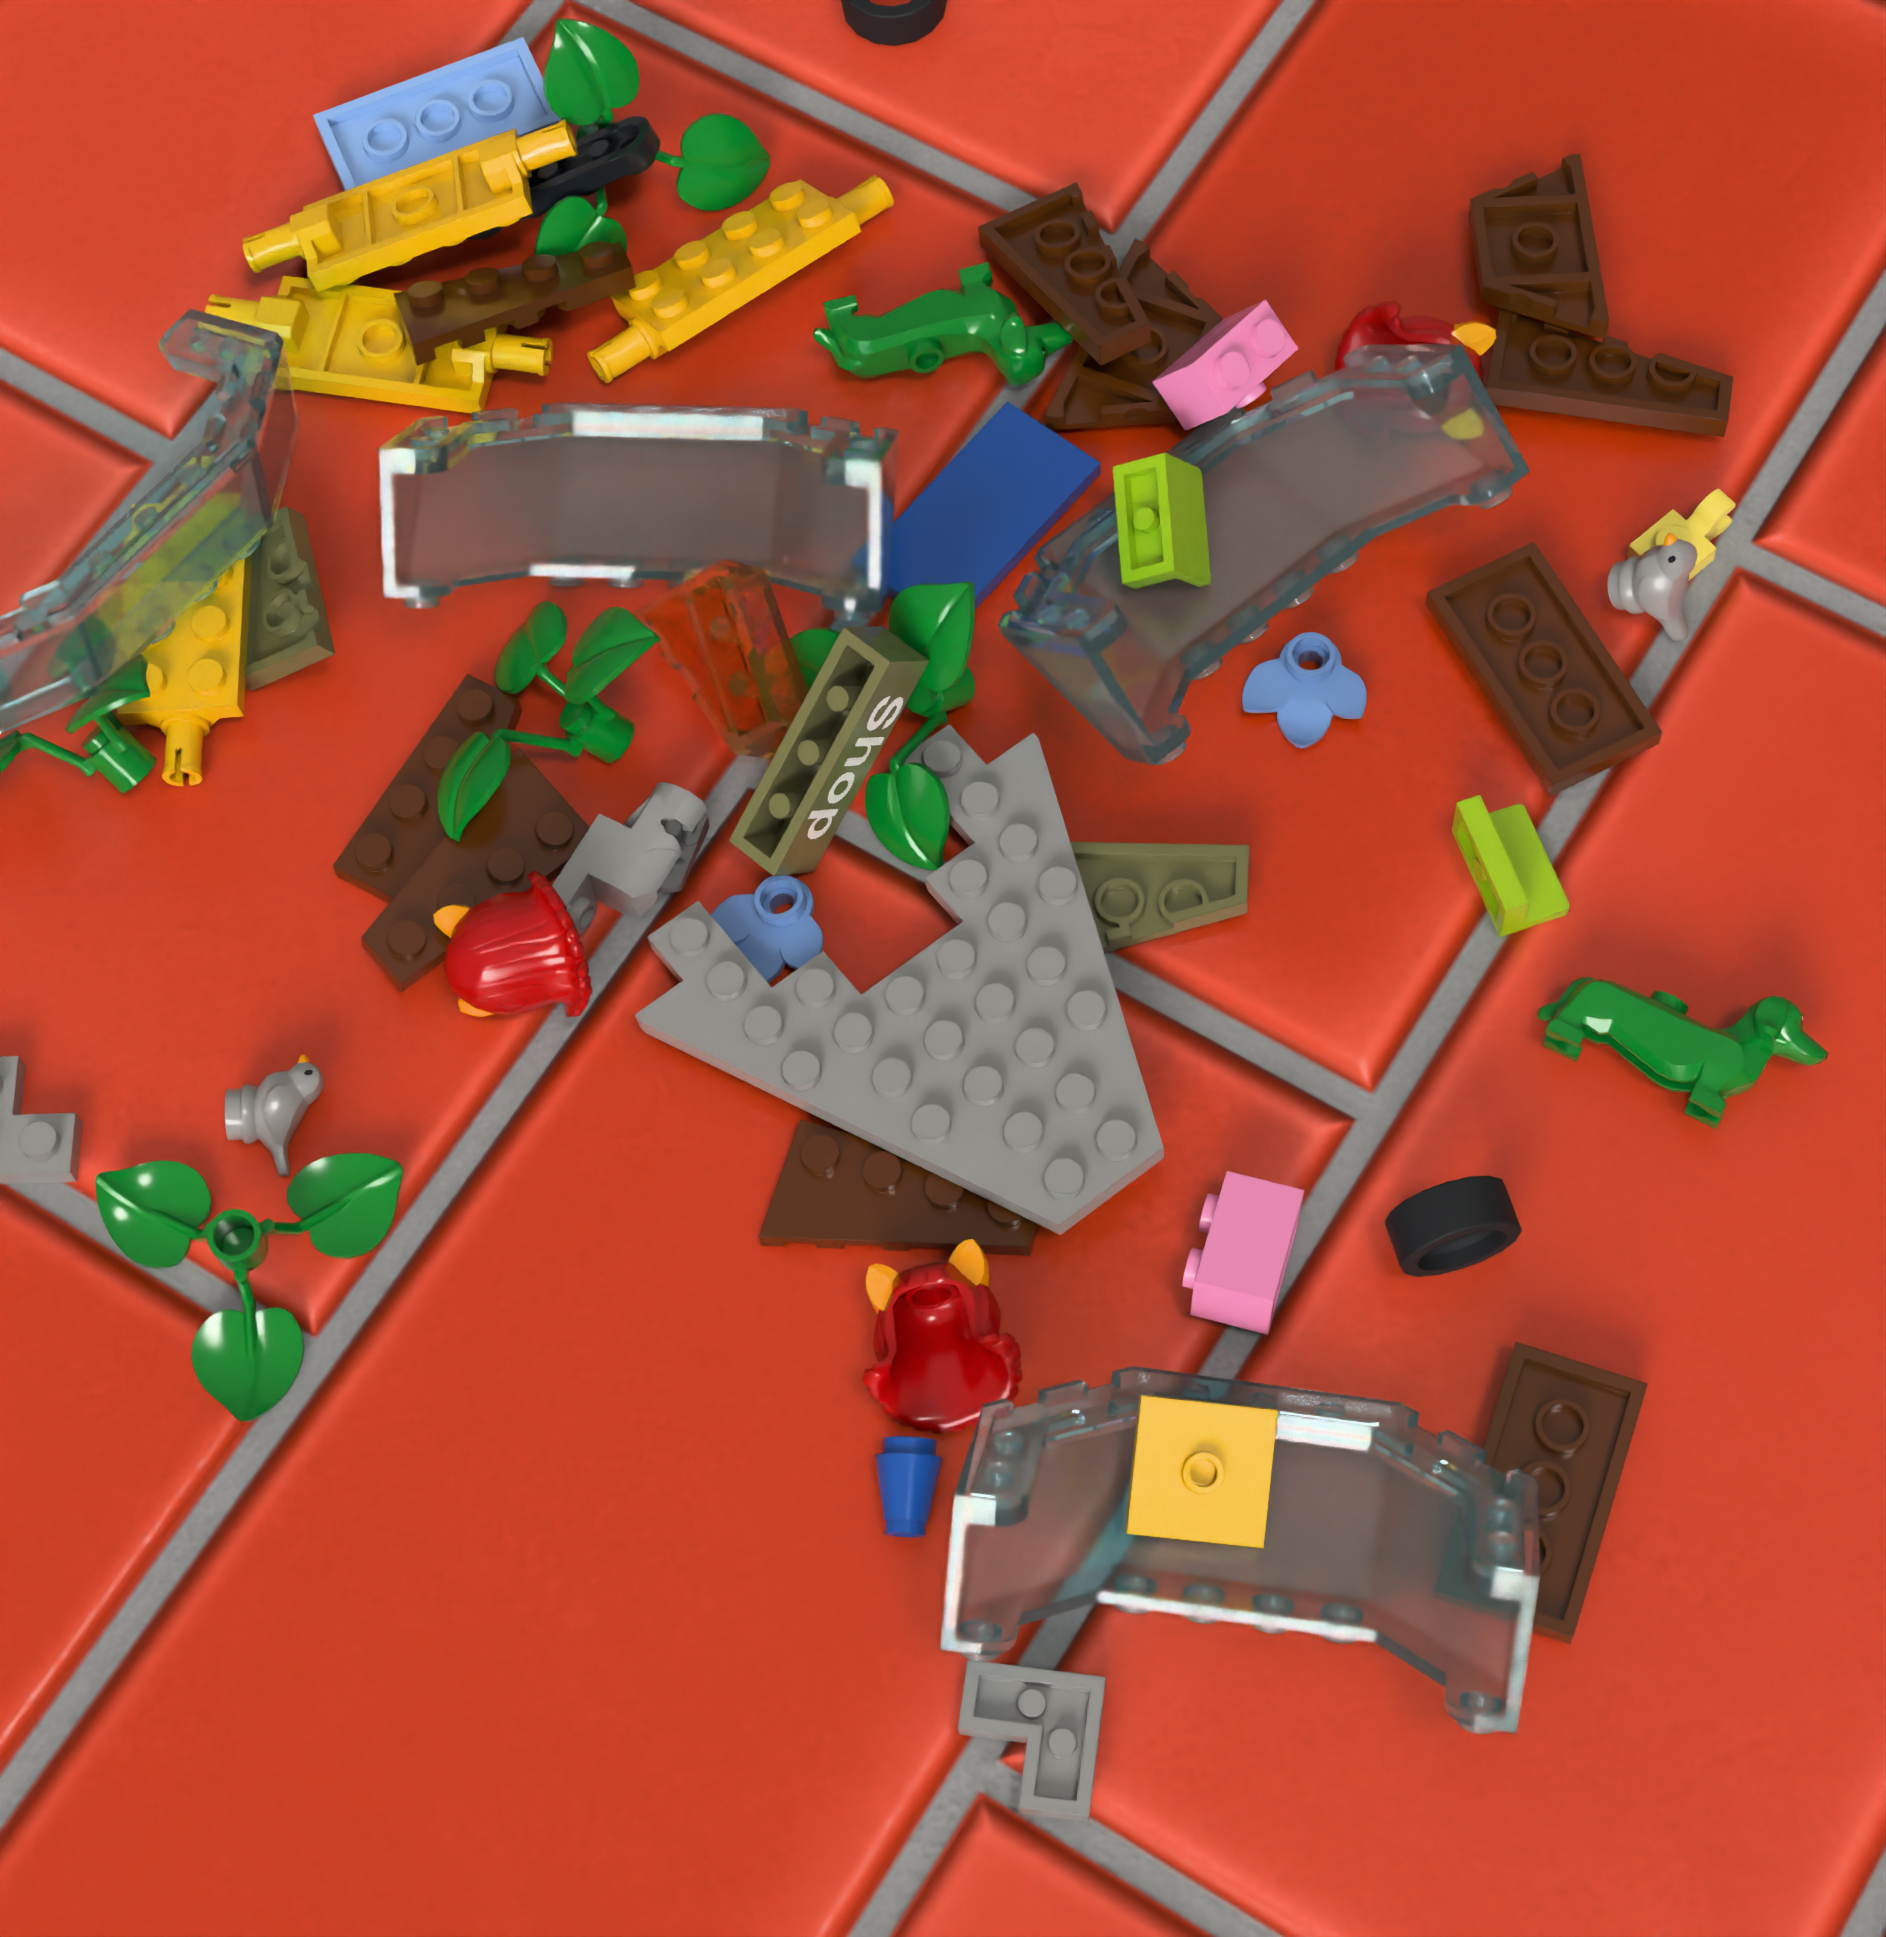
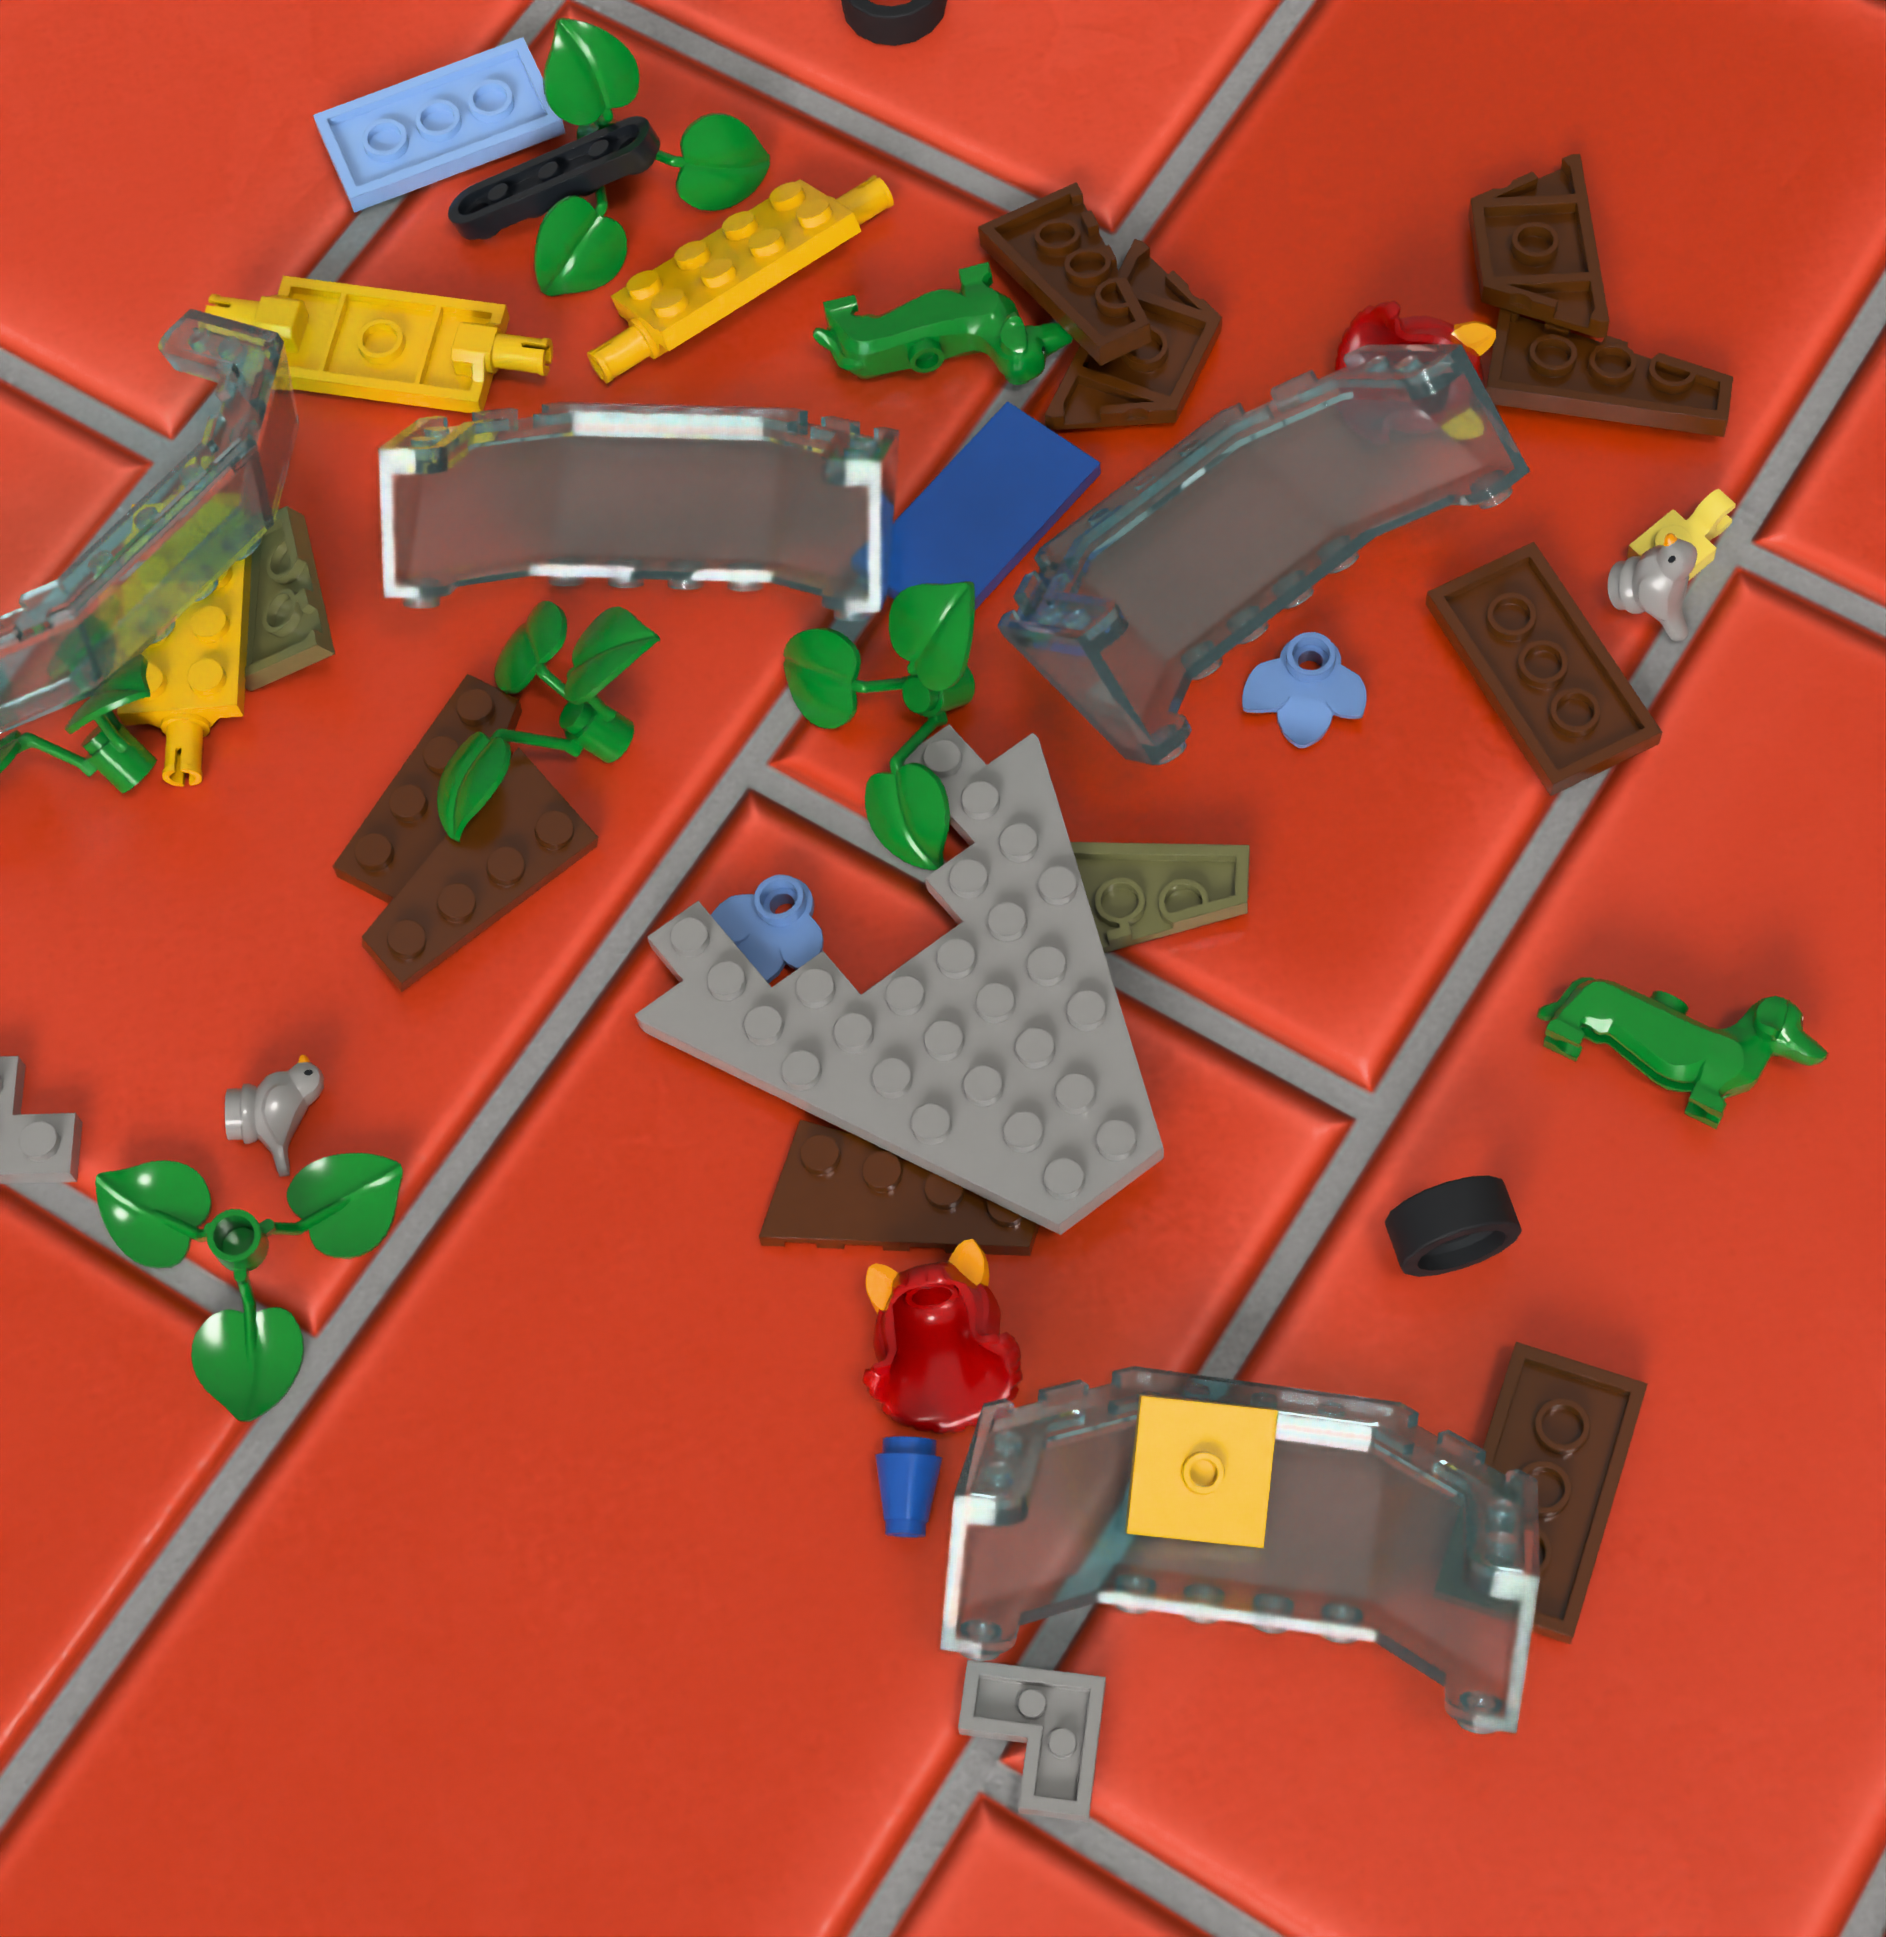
yellow plate [242,119,578,292] -> none
reddish brown wing [394,241,636,366] -> none
red hair [433,870,593,1017] -> none
light grey plate [552,782,710,935] -> none
clear orange wedge [632,559,808,760] -> none
olive brick [729,626,929,876] -> none
lime panel [1112,453,1211,589] -> none
bright pink brick [1152,299,1299,431] -> none
bright pink brick [1182,1171,1304,1335] -> none
lime panel [1452,795,1570,938] -> none

